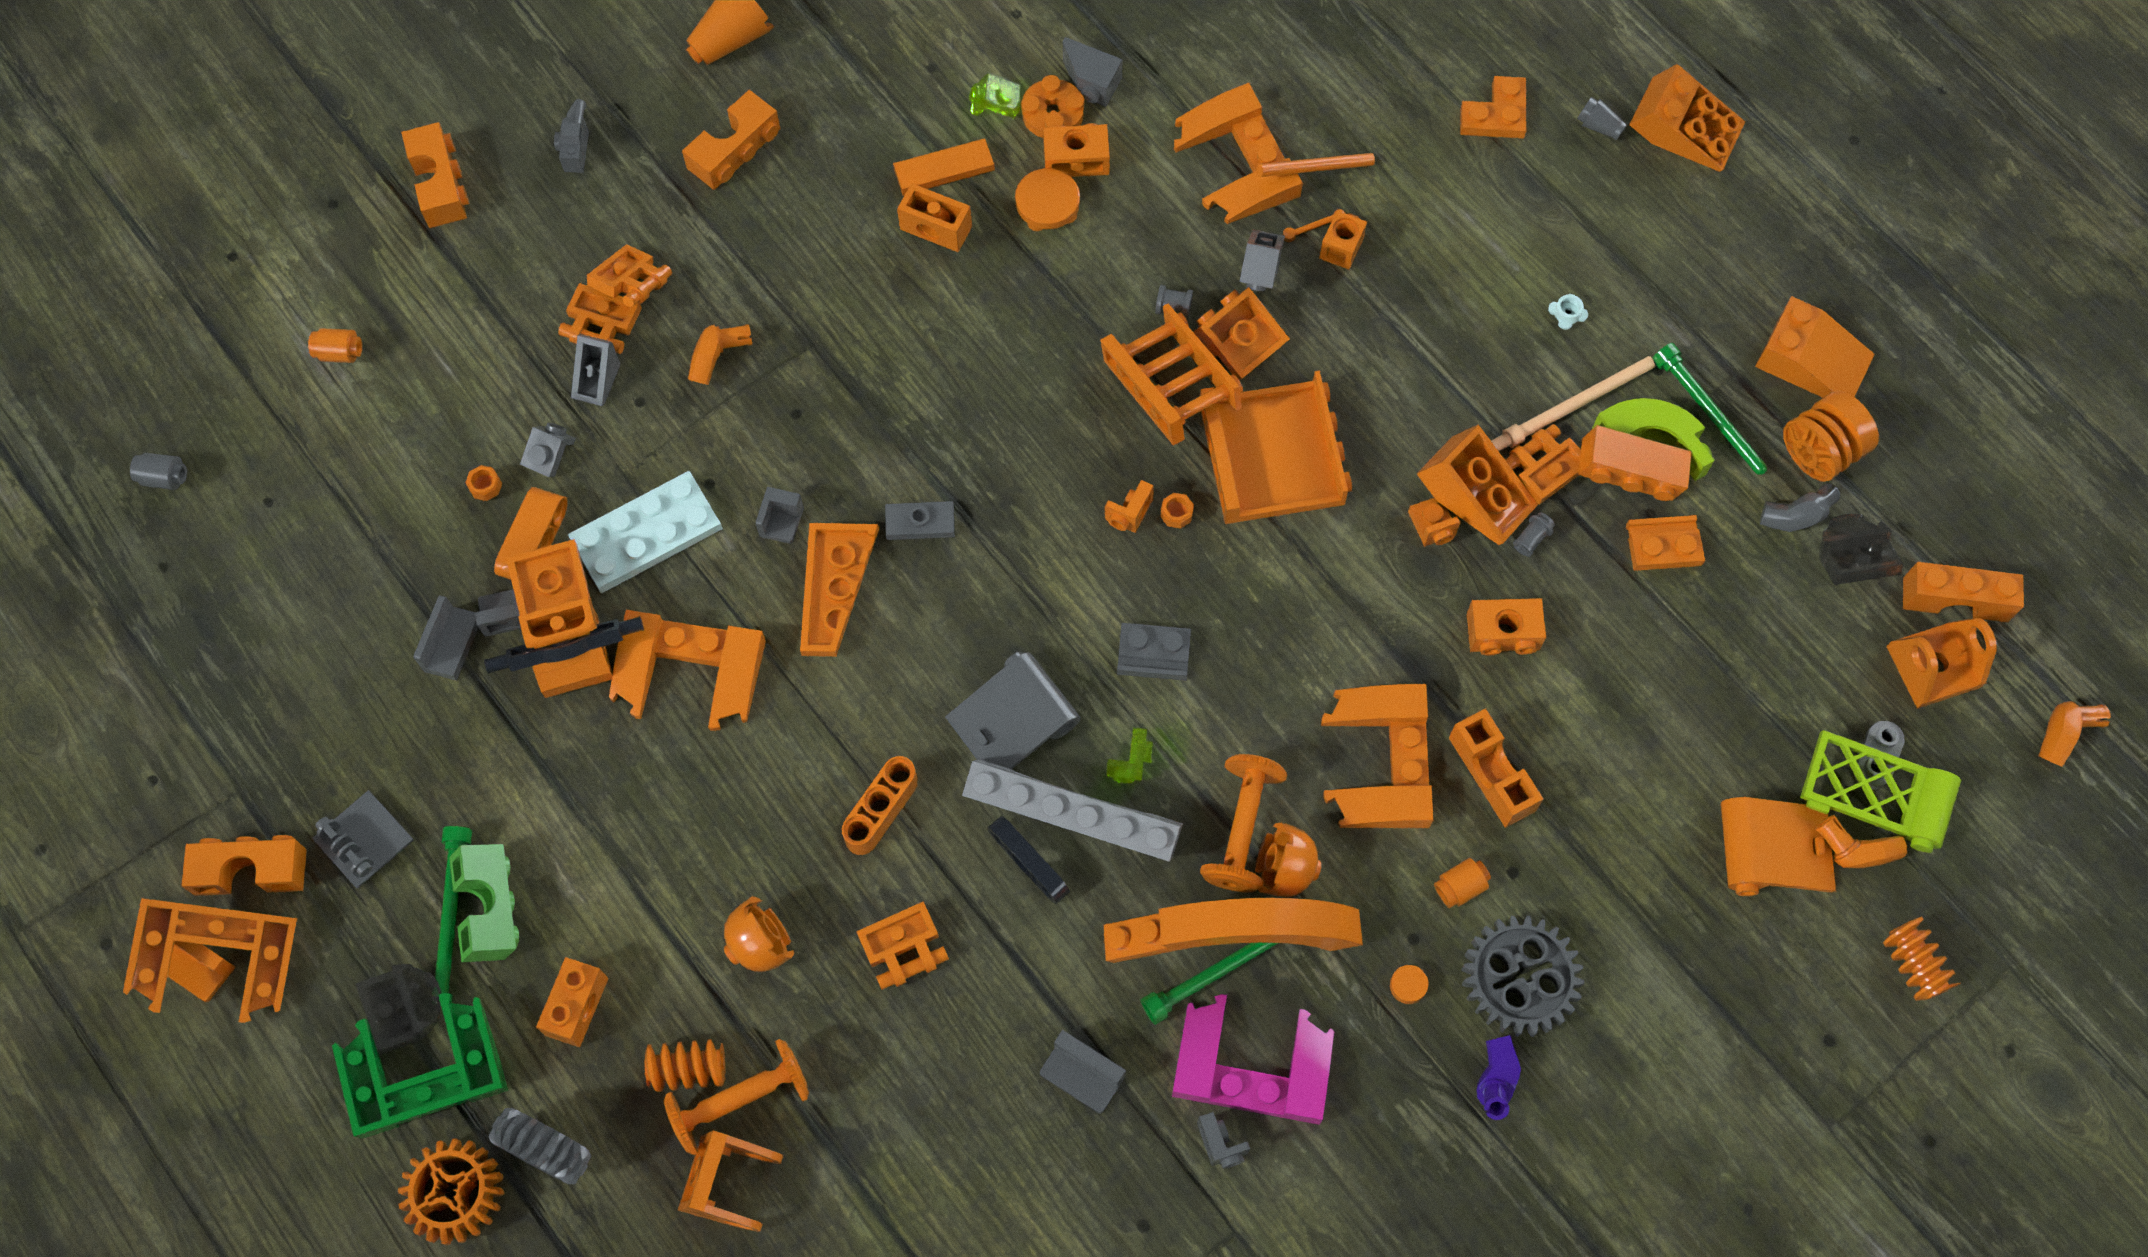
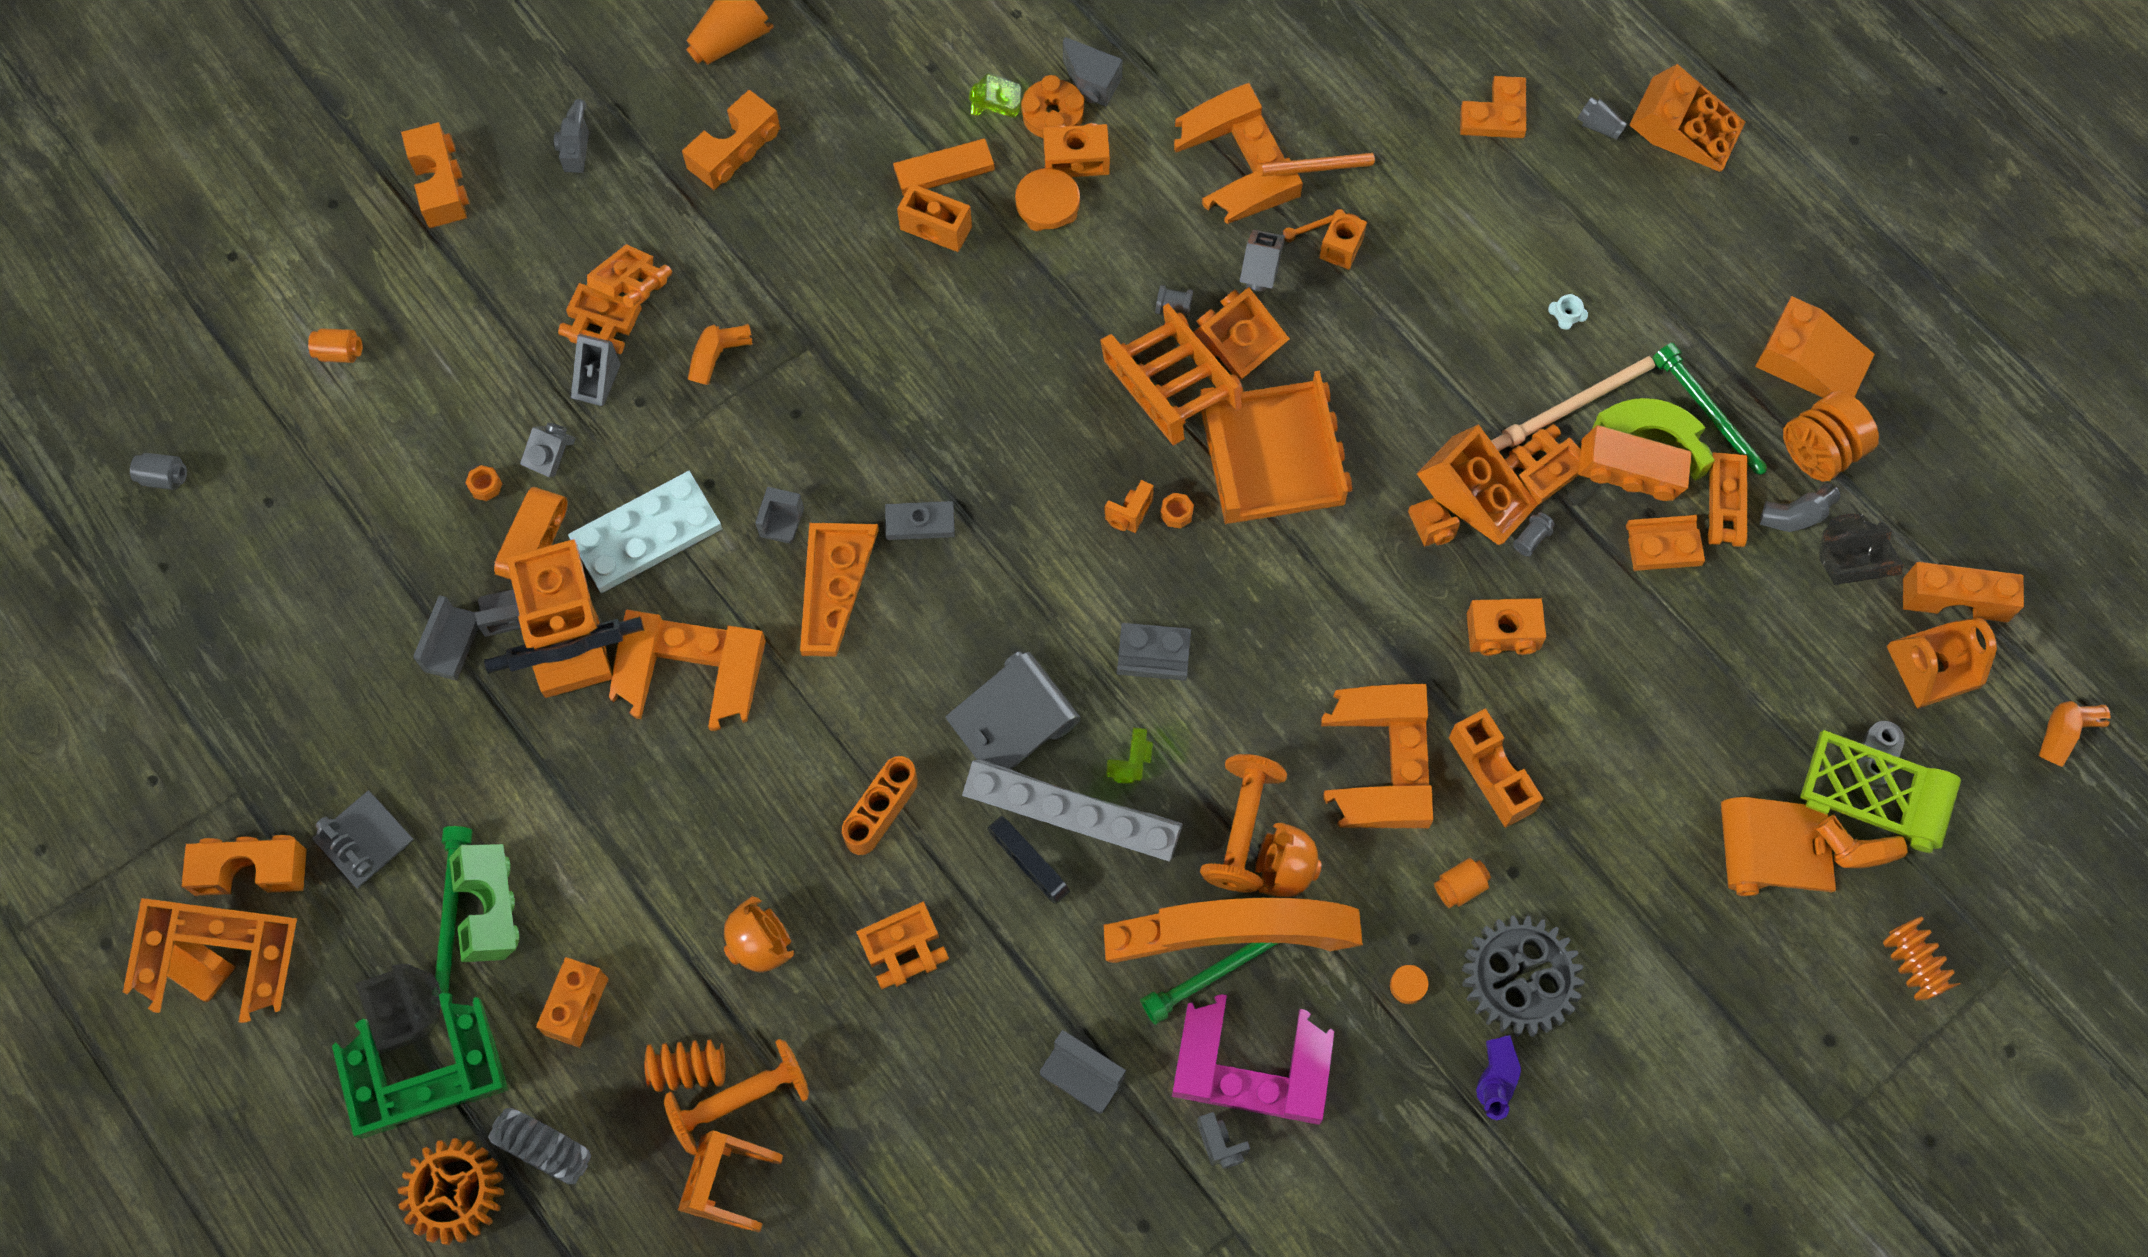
none -> orange plate [1708,452,1747,547]

